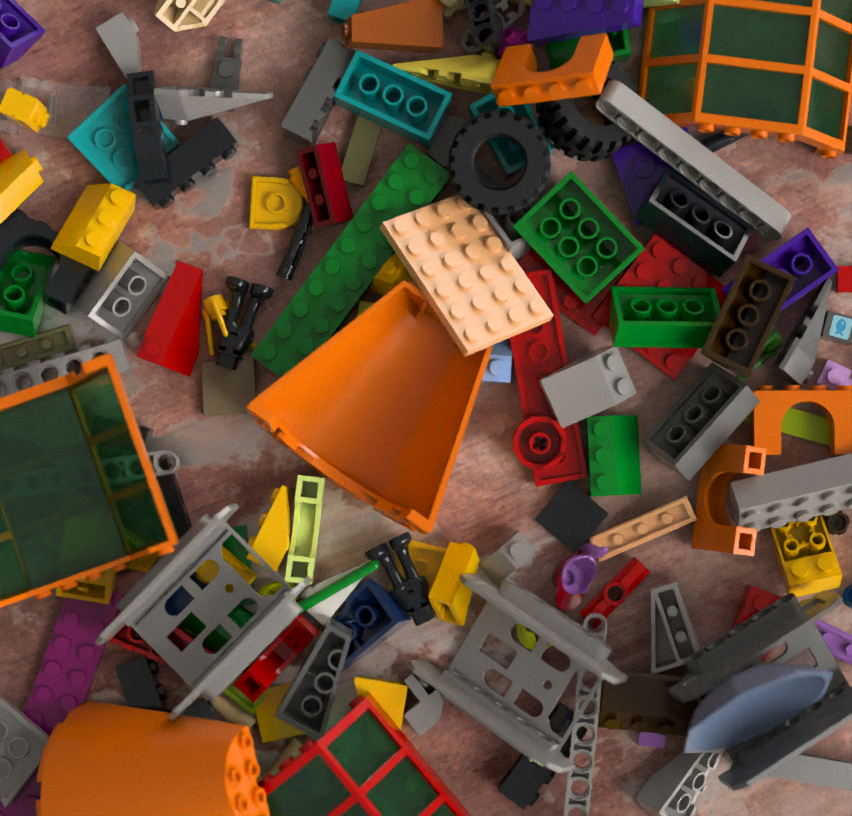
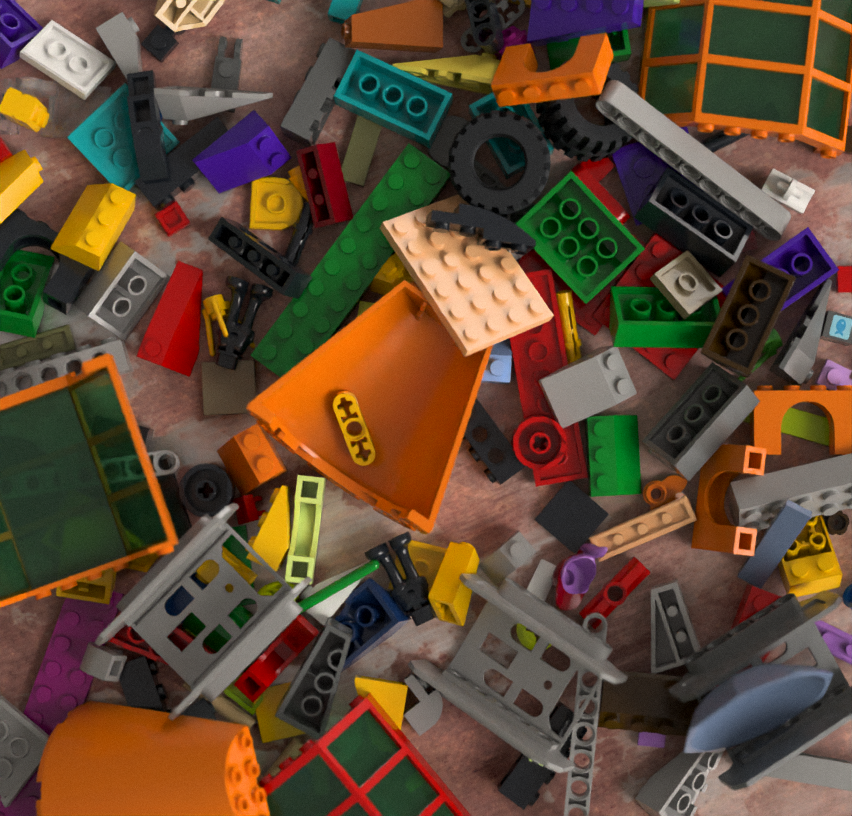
none -> white tile [20,20,116,100]
none -> light grey brick [80,642,127,682]
none -> black plate [141,25,186,63]
none -> red tile [154,201,191,238]
none -> black brick [179,464,235,517]
none -> dark purple slope [192,110,292,193]
none -> black brick [208,217,312,299]
none -> orange slope [217,423,288,496]
none -> red tile [233,494,266,525]
none -> yellow beam [333,391,376,466]
none -> black slope [426,203,536,255]
none -> black brick [462,398,526,485]
none -> white sticker [527,559,556,601]
none -> yellow pin [556,290,582,364]
none -> red beam [568,163,630,225]
none -> red tile [581,158,616,182]
none -> orange plate [642,475,692,511]
none -> dark tan tile [650,250,722,320]
none -> sand blue tile [737,500,812,589]
none -> white hips [761,168,815,215]

